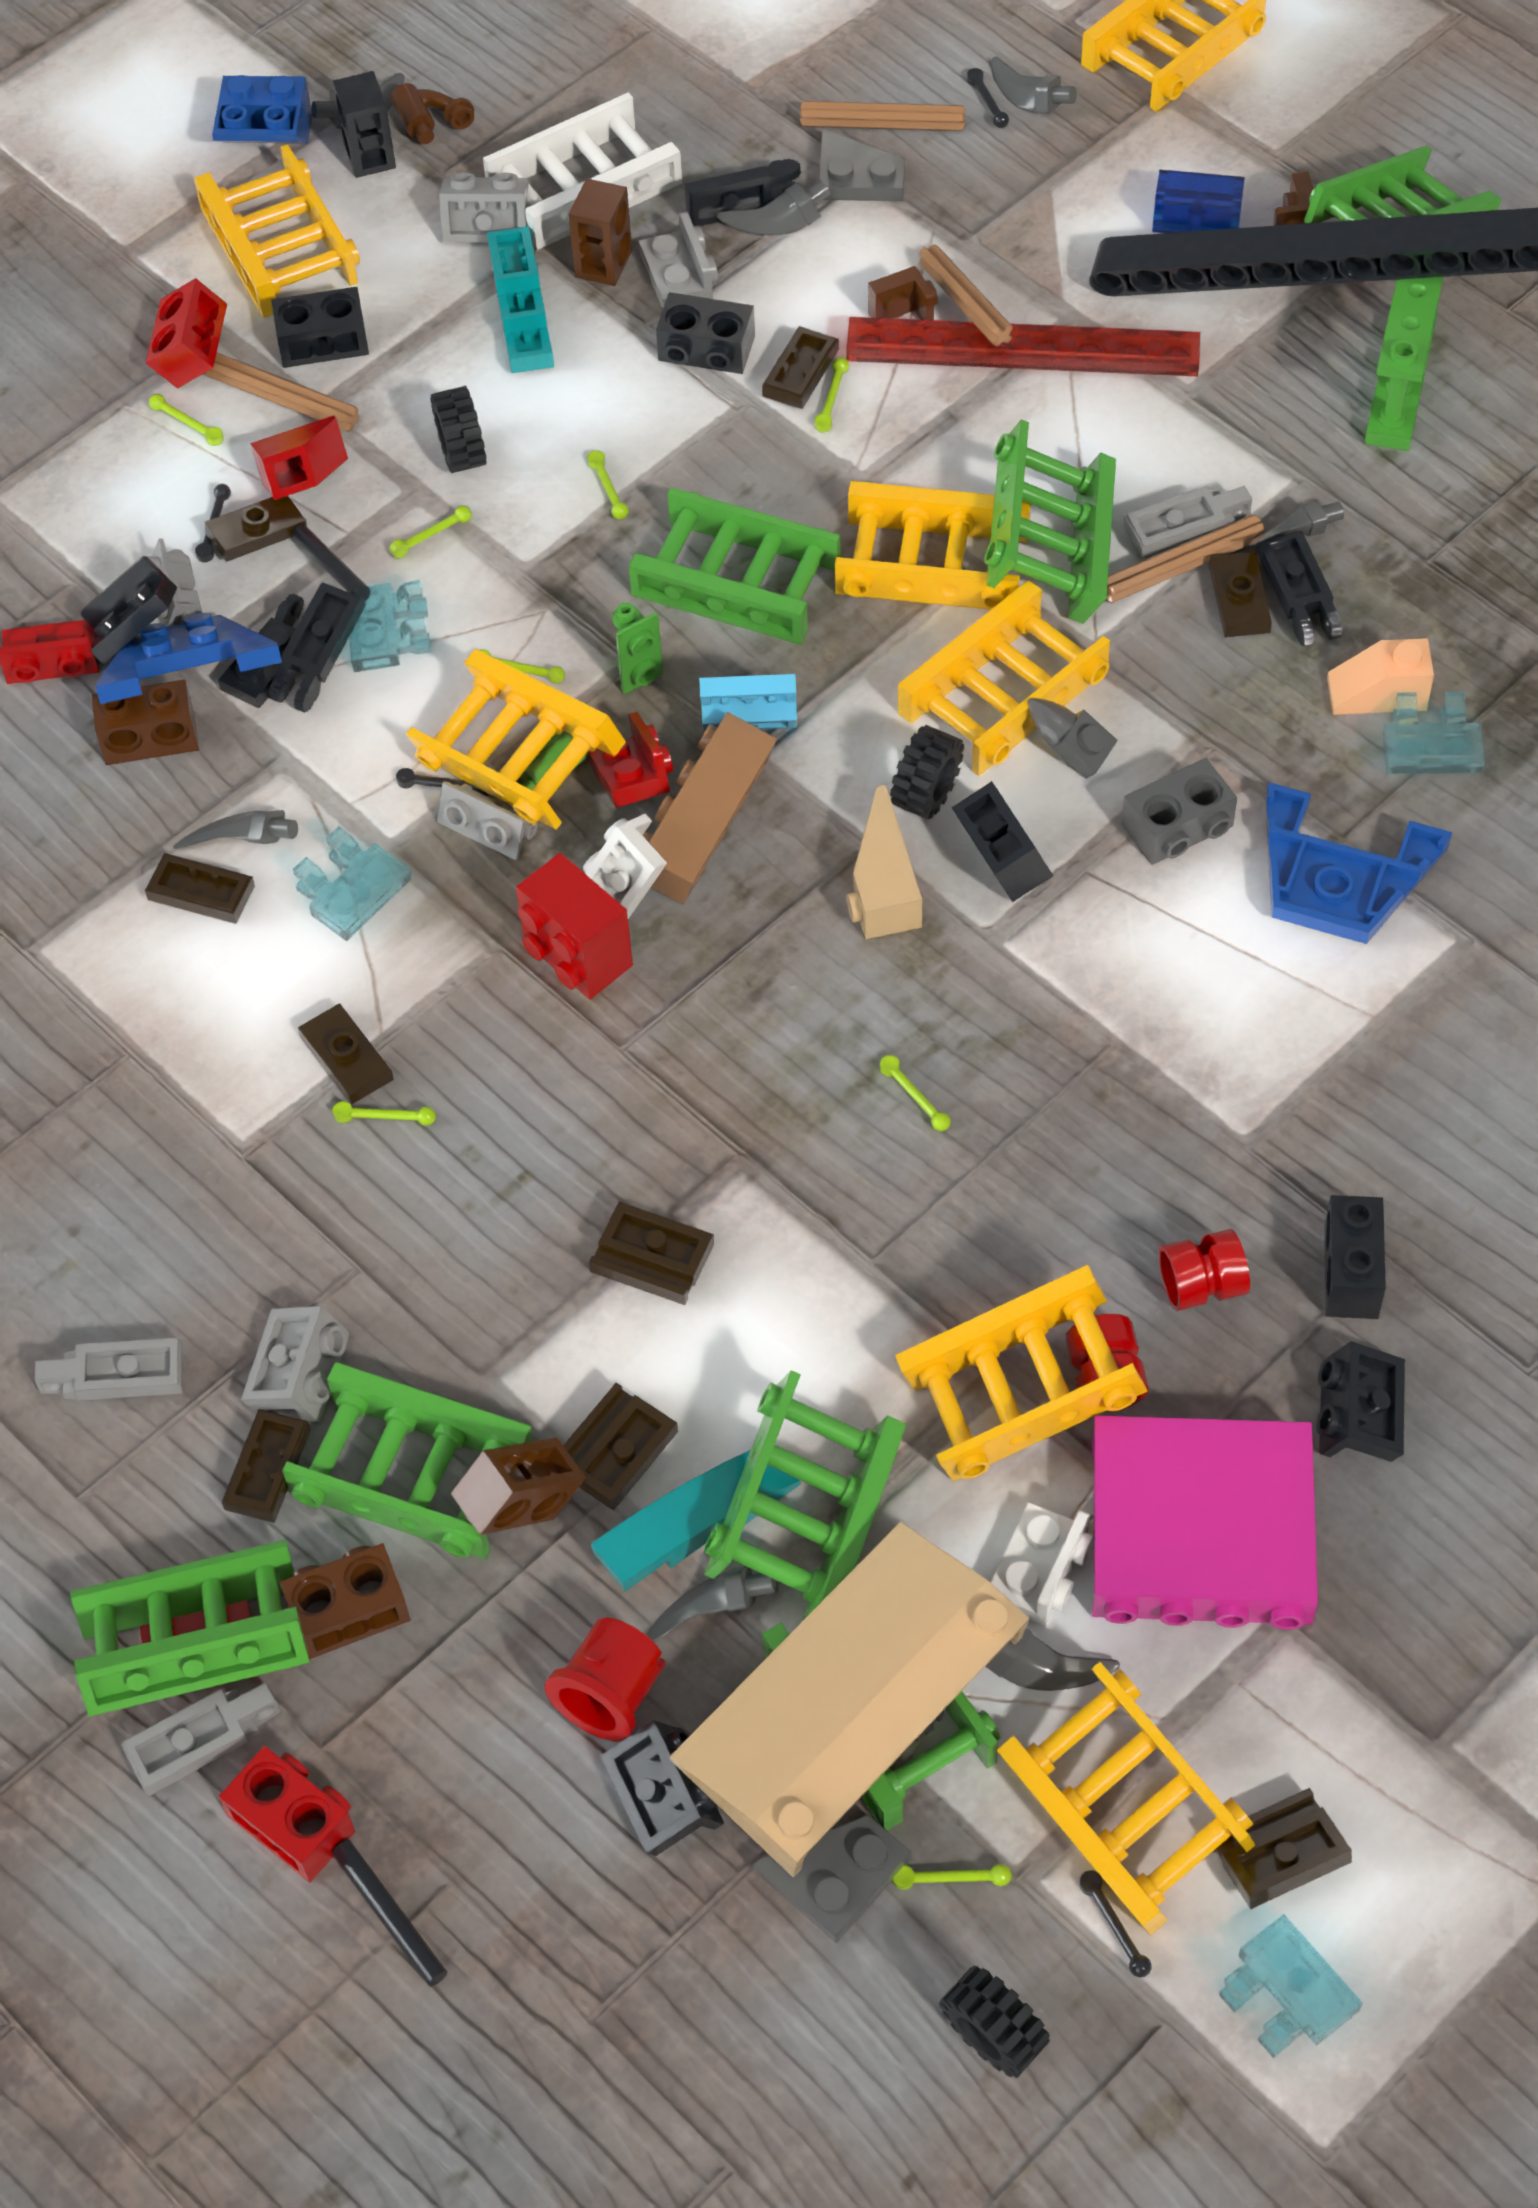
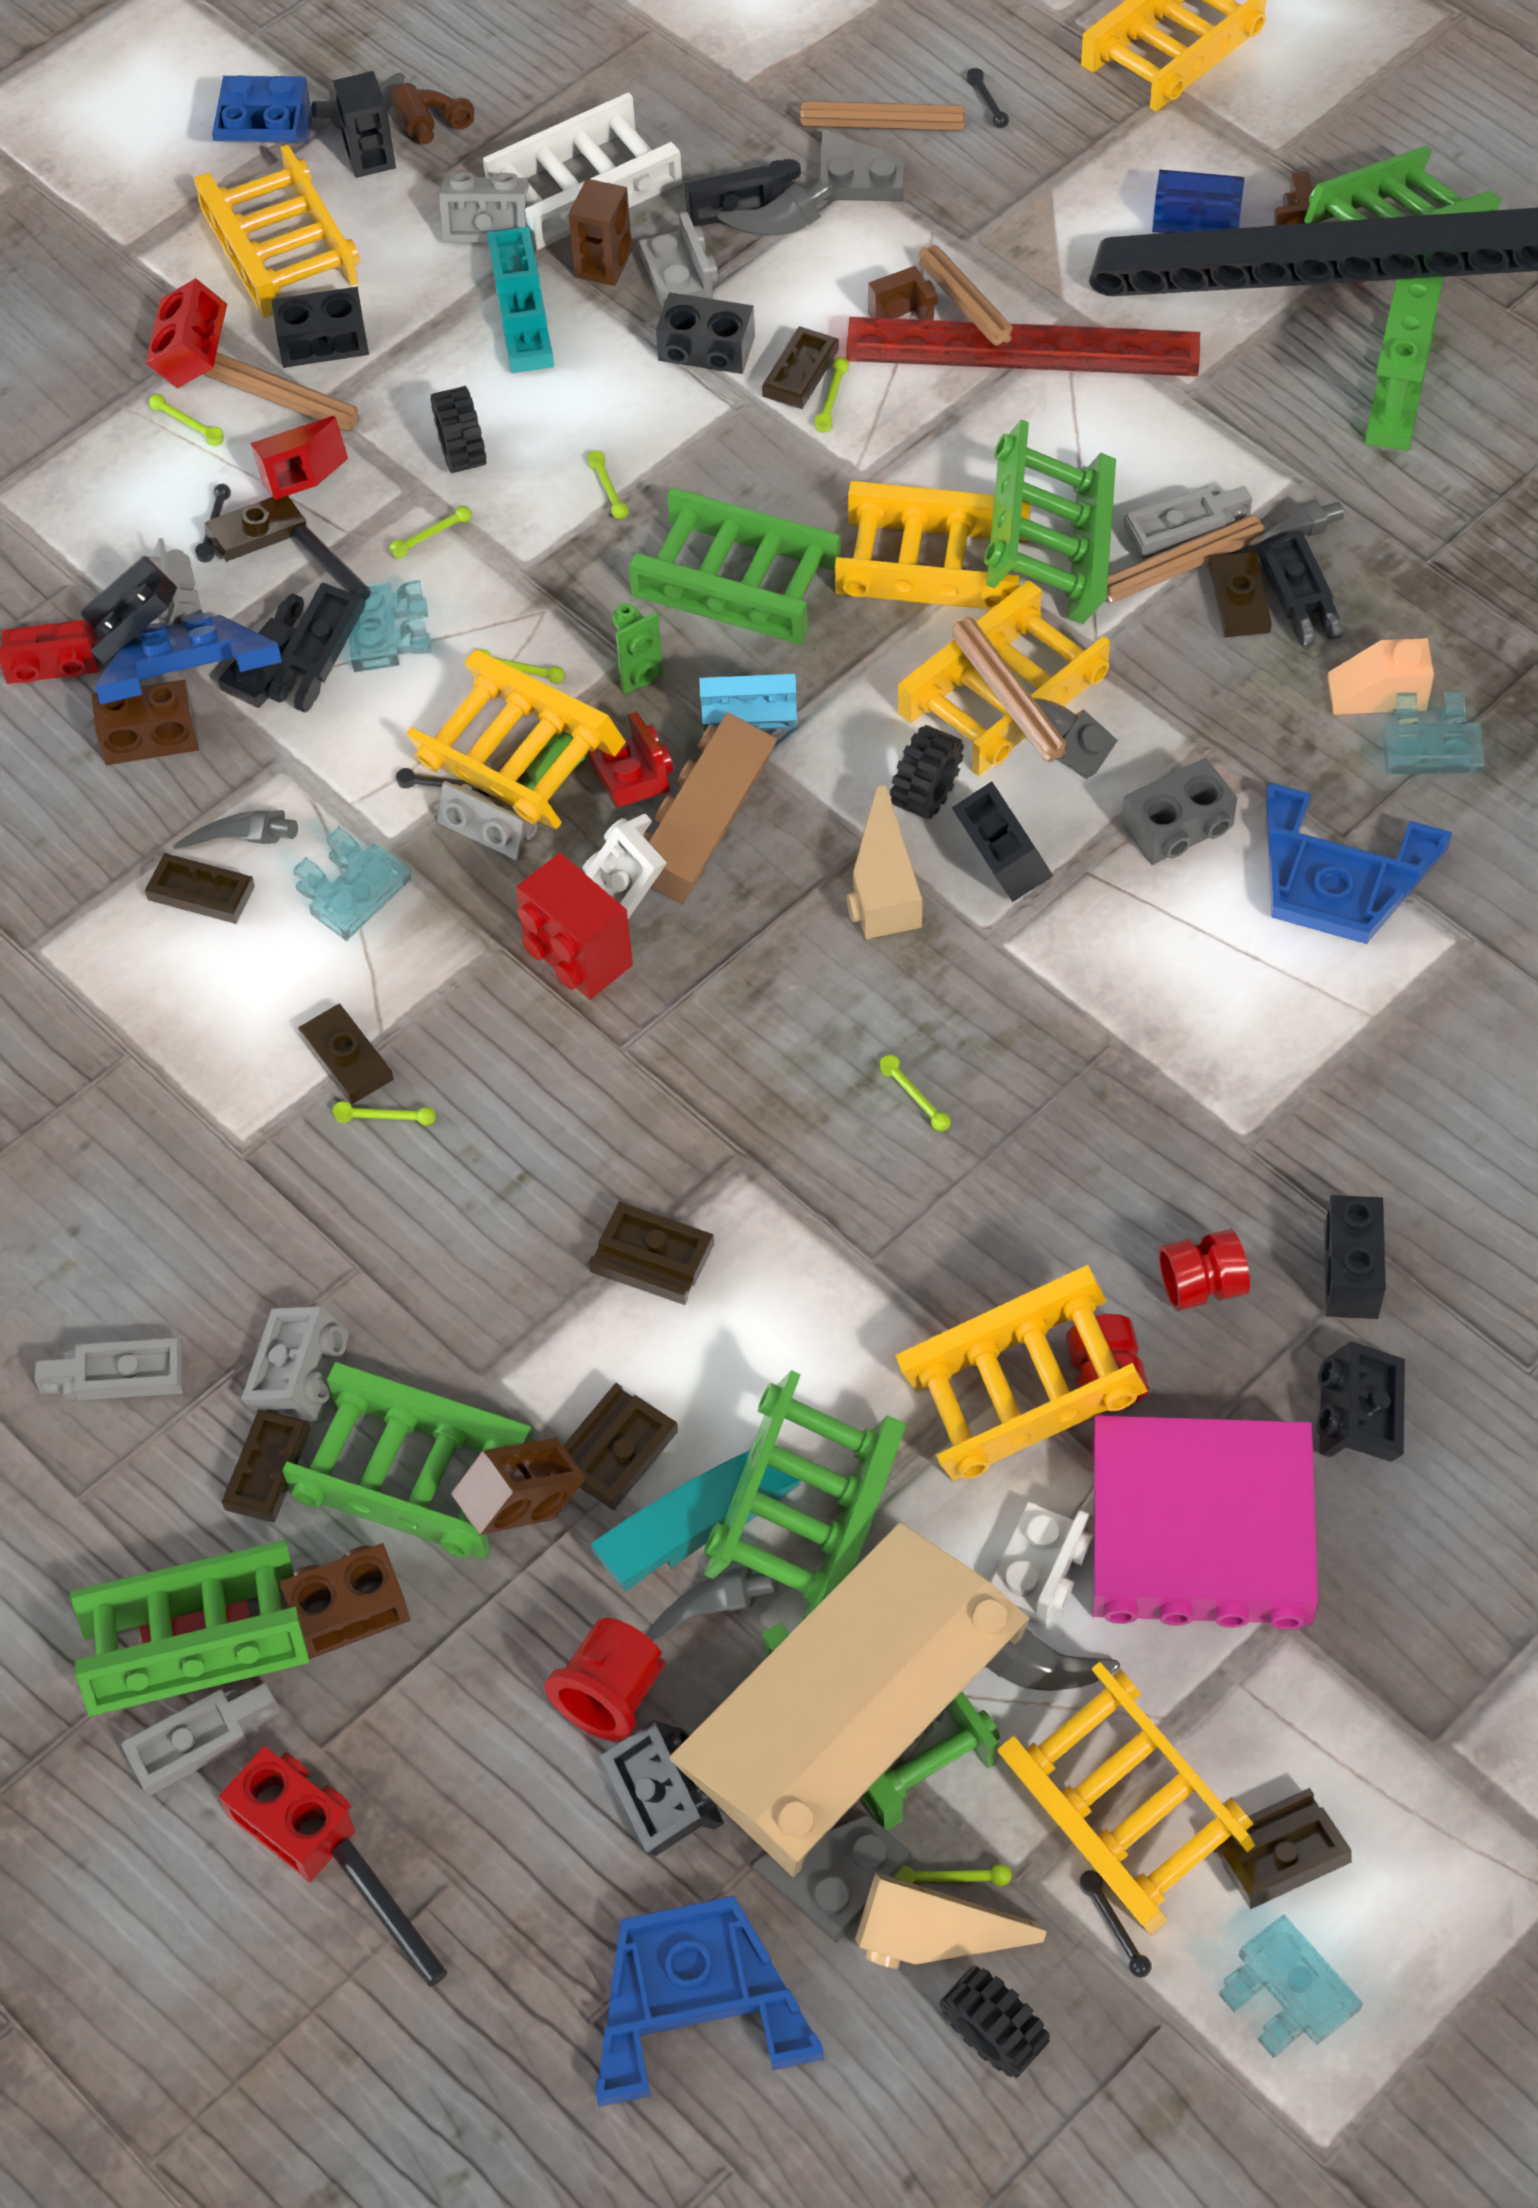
dark grey bar [991,57,1077,114] -> none
none -> blue wing [595,1896,824,2107]
none -> tan slope [855,1872,1047,1969]
none -> medium nougat axle [952,617,1066,762]

